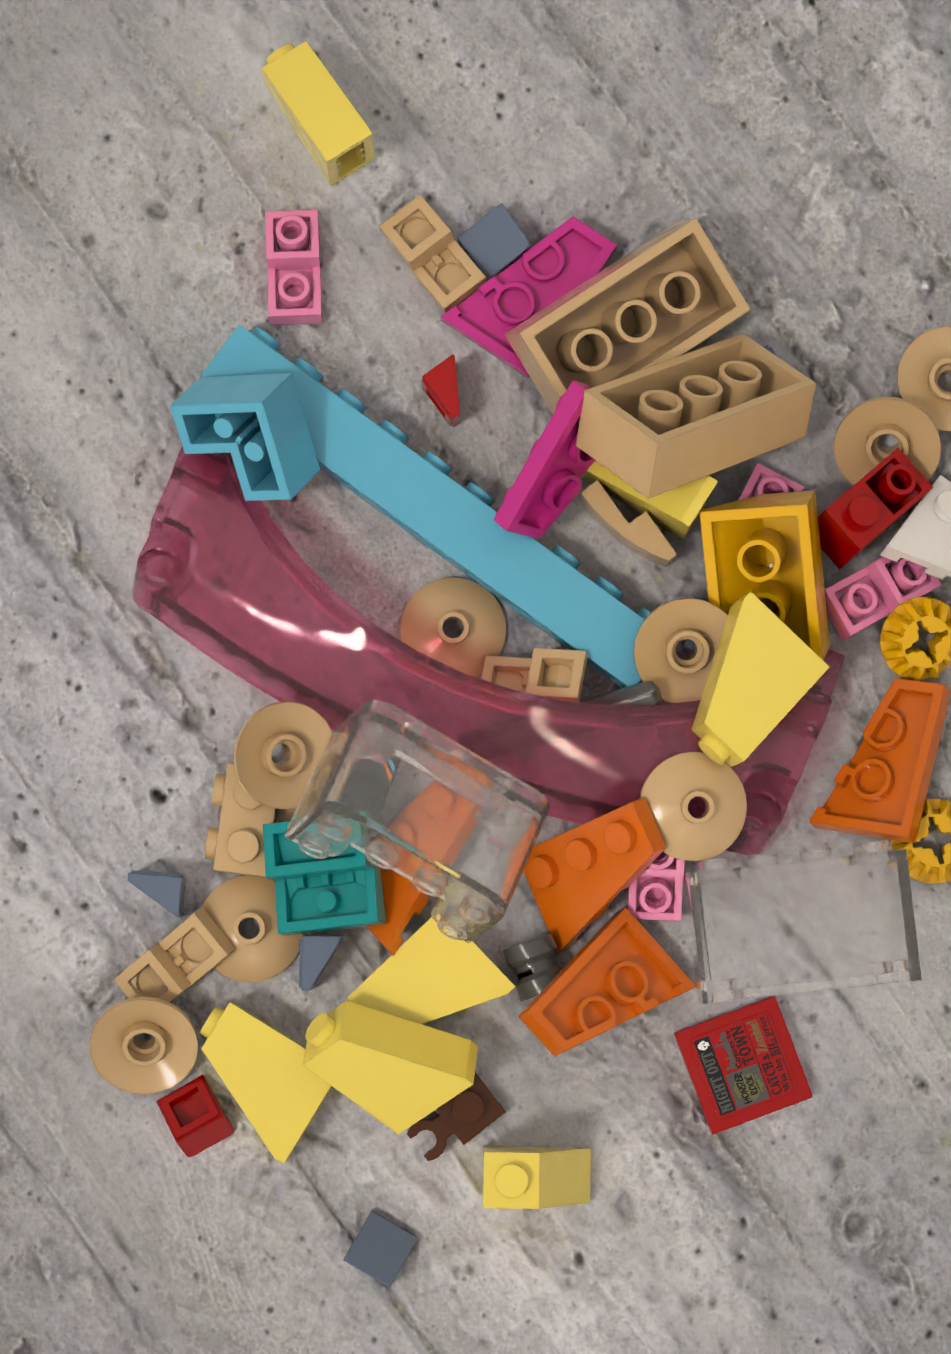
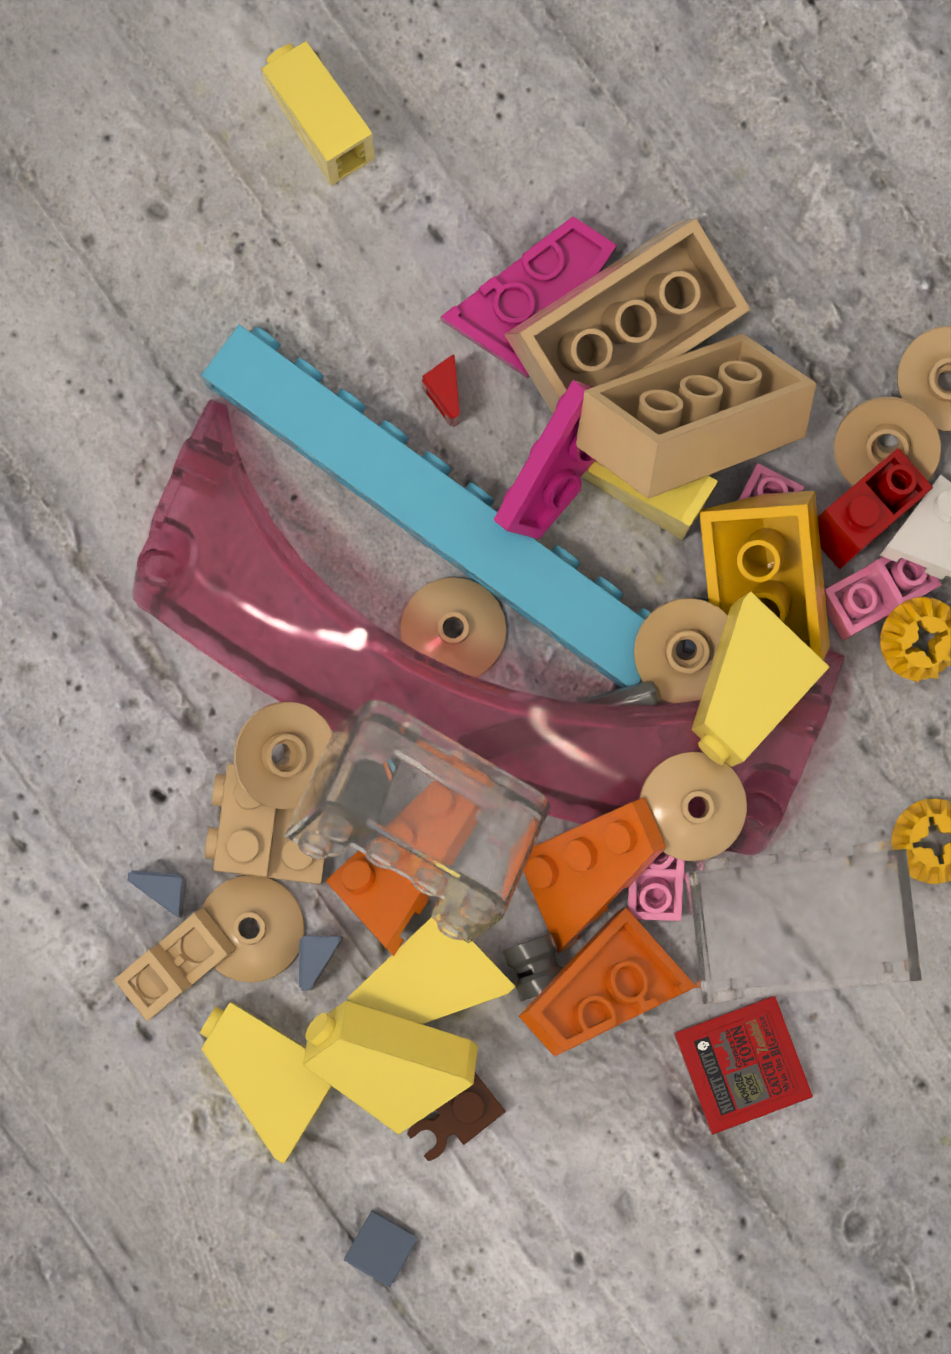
tan dish [89,997,198,1094] -> none
red slope [156,1075,234,1157] -> none
medium azure brick [170,373,320,501] -> none
teal slope [263,812,386,936] -> none
bright pink slope [265,210,322,325] -> none
tan slope [379,195,487,313] -> none
sand blue slope [458,203,531,281] -> none
tan slope [477,648,588,713] -> none
light yellow slope [482,1146,591,1209] -> none
tan slope [578,480,677,567] -> none
orange wing [809,678,951,843] -> none

